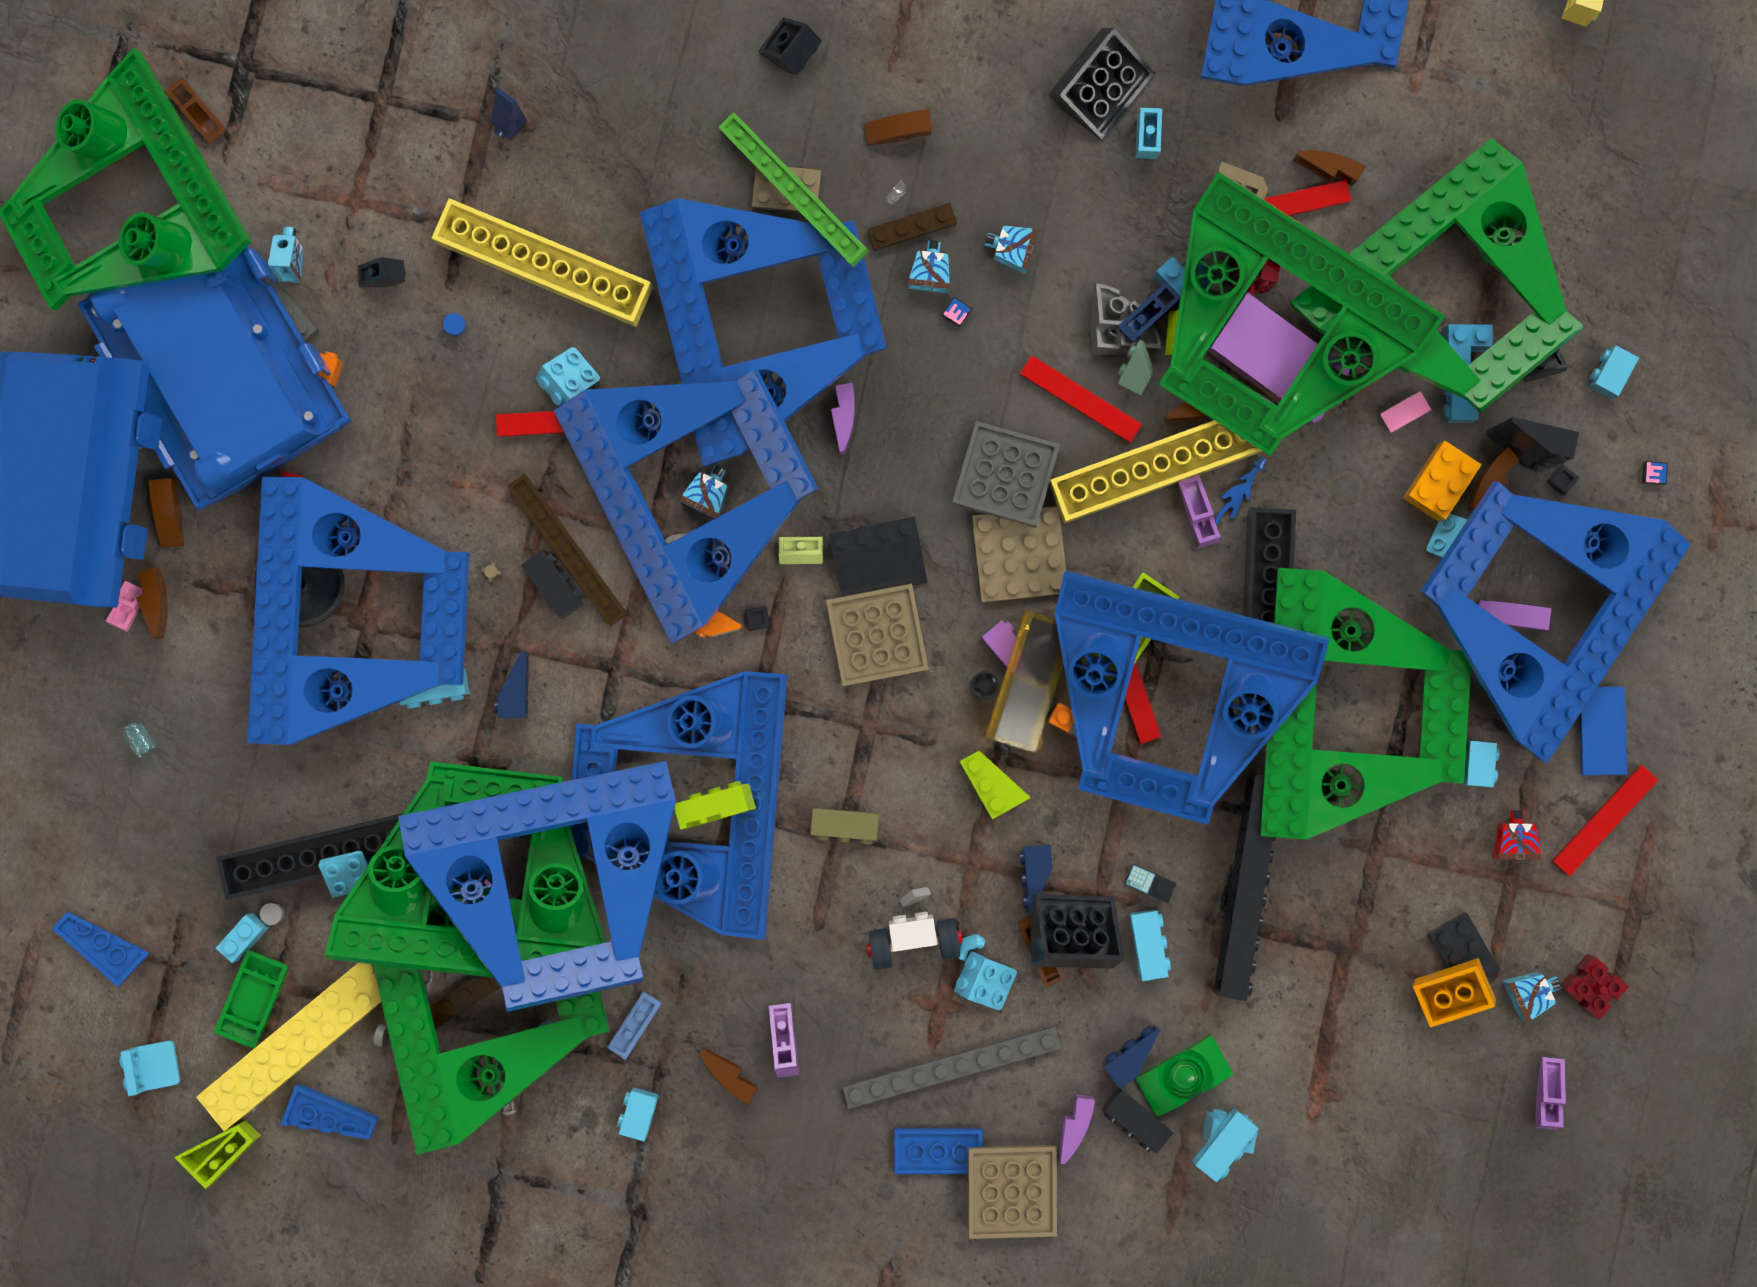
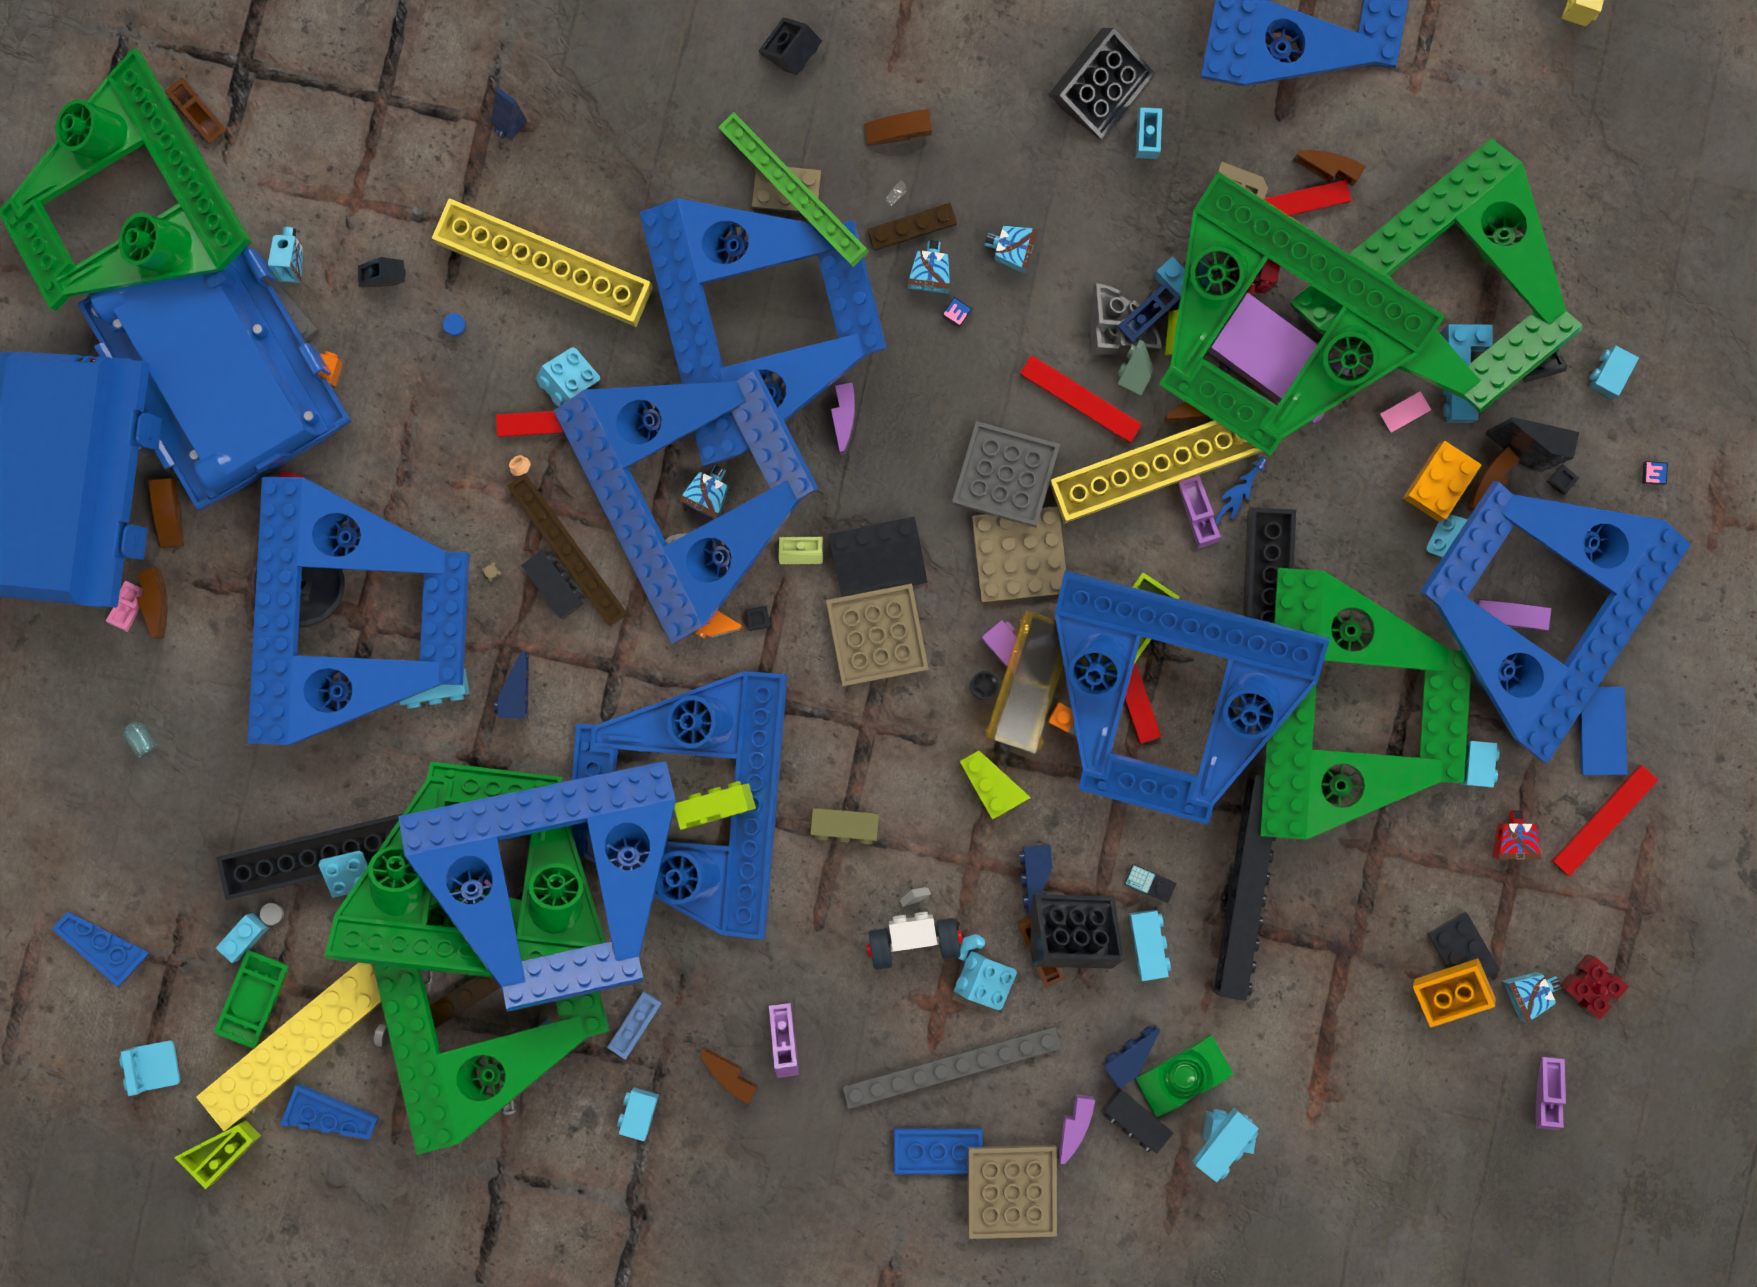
none -> light nougat plate [509,455,531,476]

